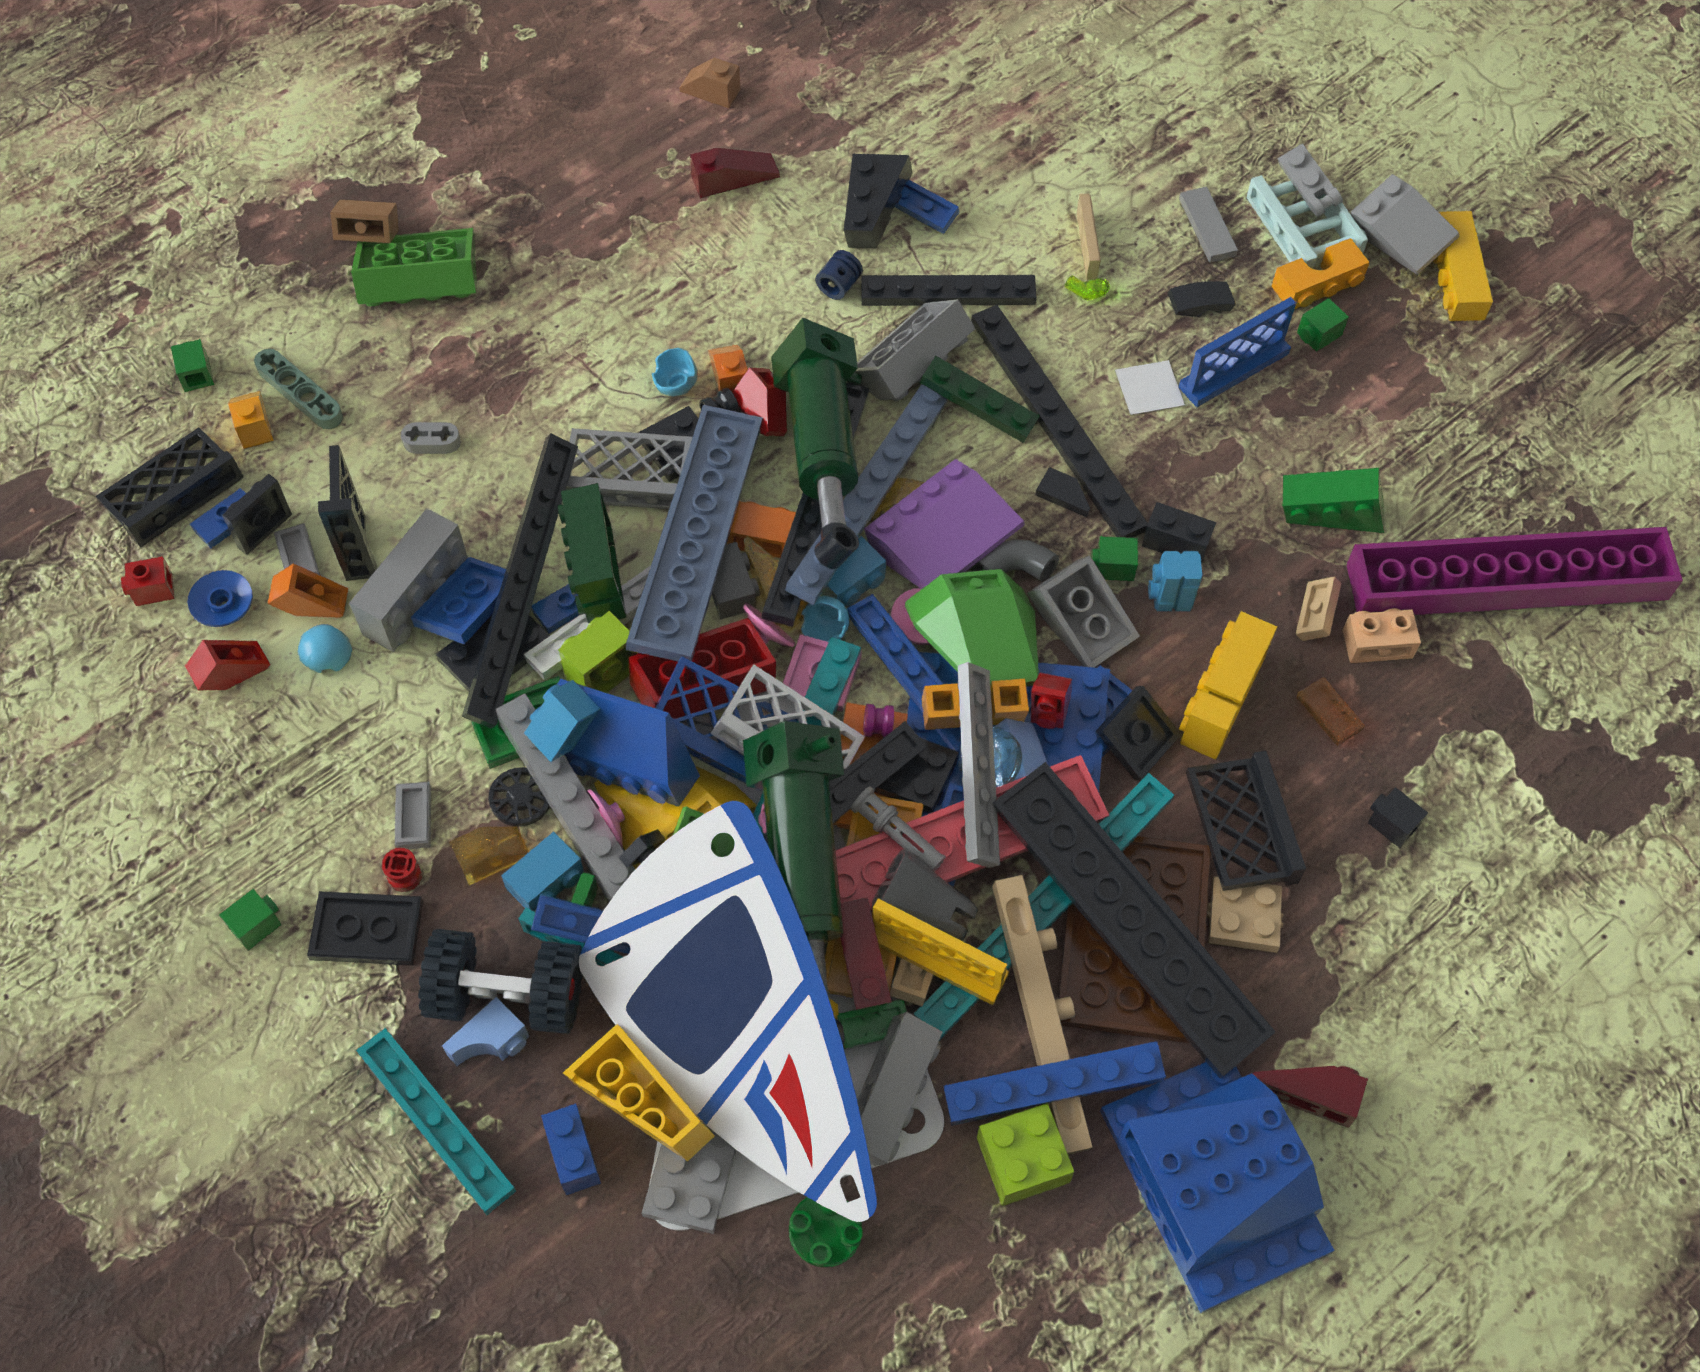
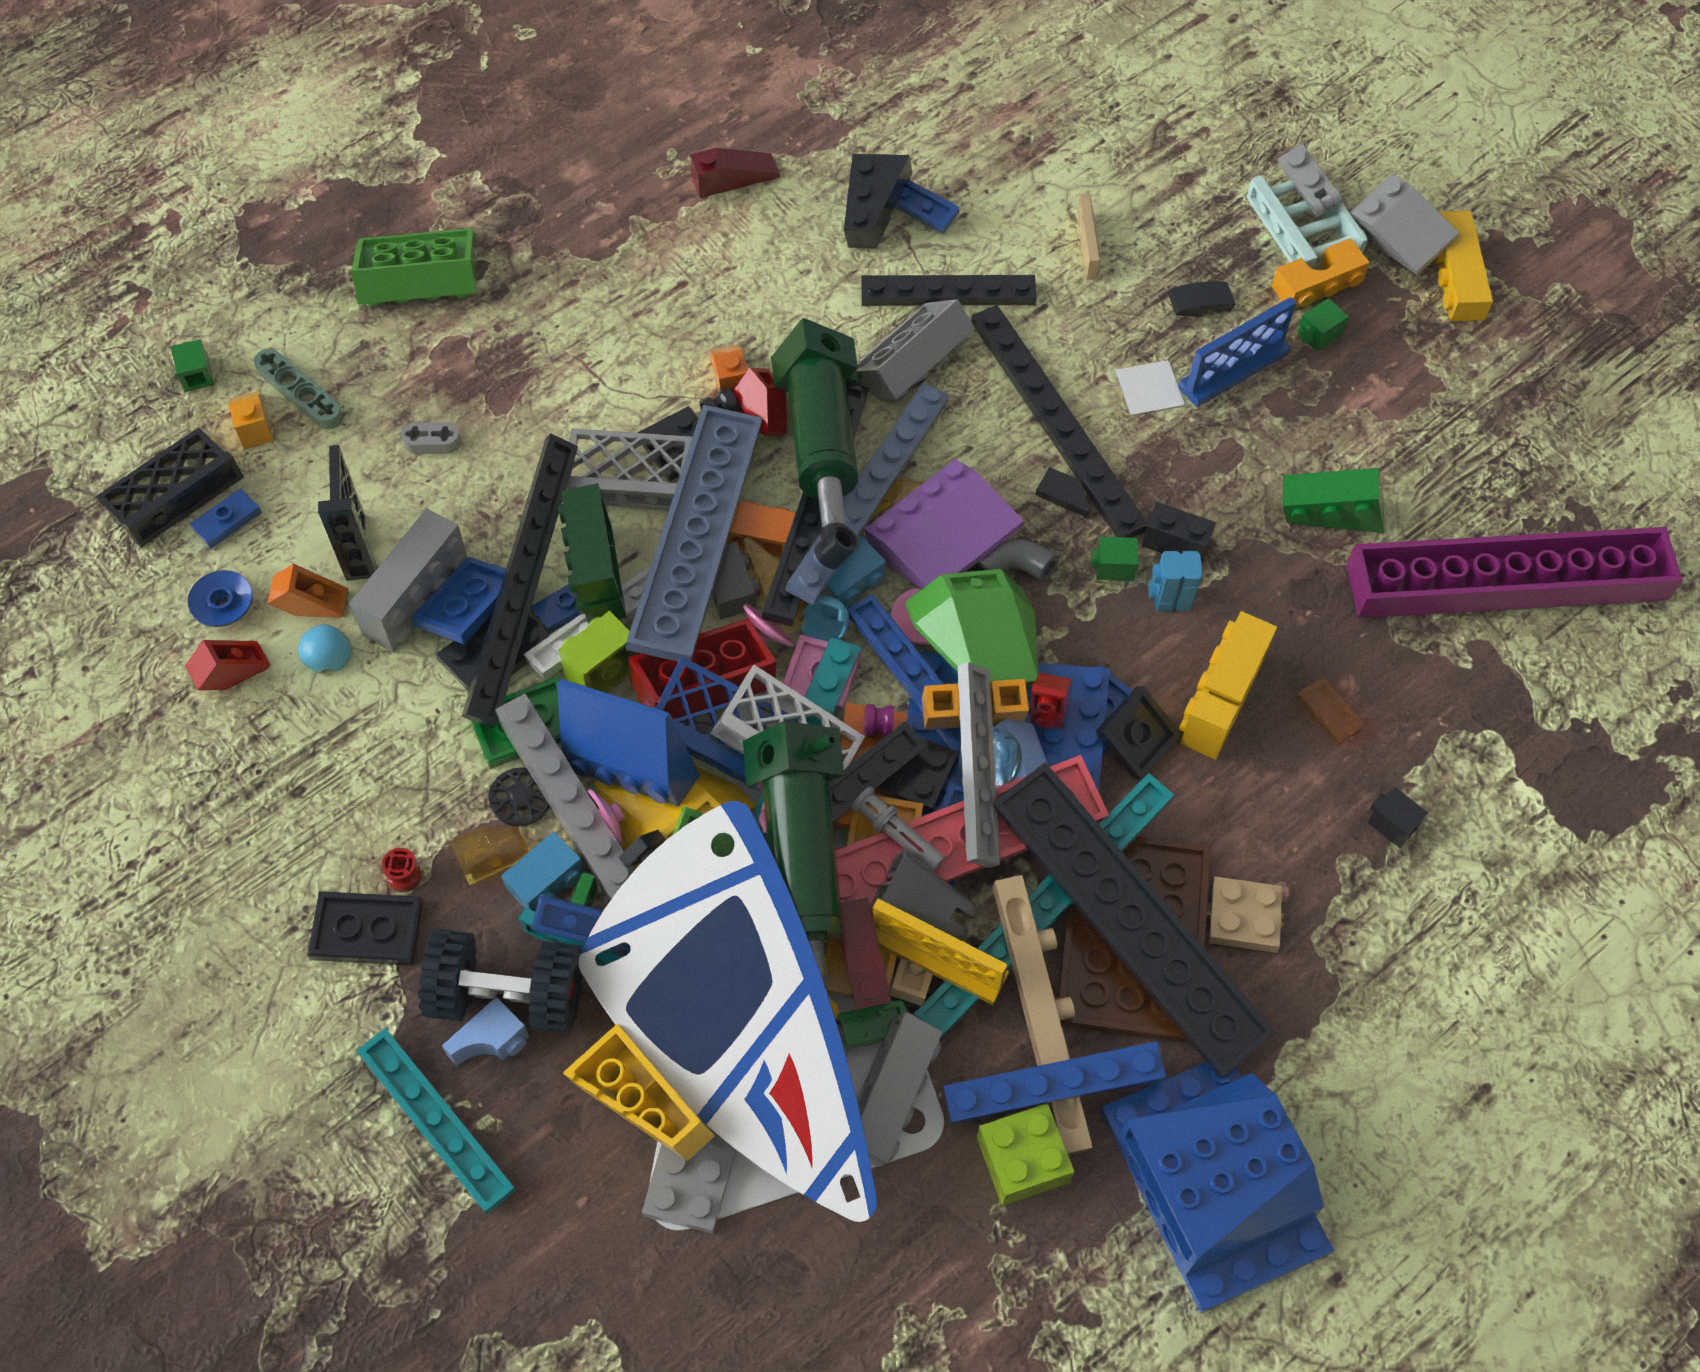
red brick [121,556,175,606] -> none
green brick [219,889,282,951] -> none
black plate [222,474,292,555] -> none
light grey tile [274,523,321,576] -> none
medium nougat brick [330,200,399,243] -> none
light grey tile [395,782,431,849] -> none
dark azure piece [524,680,600,762] -> none
blue brick [541,1104,601,1195] -> none
medium azure hair [652,348,698,397] -> none
medium nougat slope [679,57,741,108] -> none
green dish [788,1197,863,1267] -> none
dark blue piece [815,250,863,300] -> none
dark green plate [920,356,1039,443] -> none
light grey slope [1027,555,1140,668] -> none
clear neon green arm [1065,275,1110,301] -> none
light grey tile [1179,187,1238,263] -> none
black fence [1186,751,1306,891] -> none
dark red slope [1253,1066,1368,1128] -> none
tan plate [1296,576,1342,641] -> none
light nougat brick [1342,608,1421,663] -> none

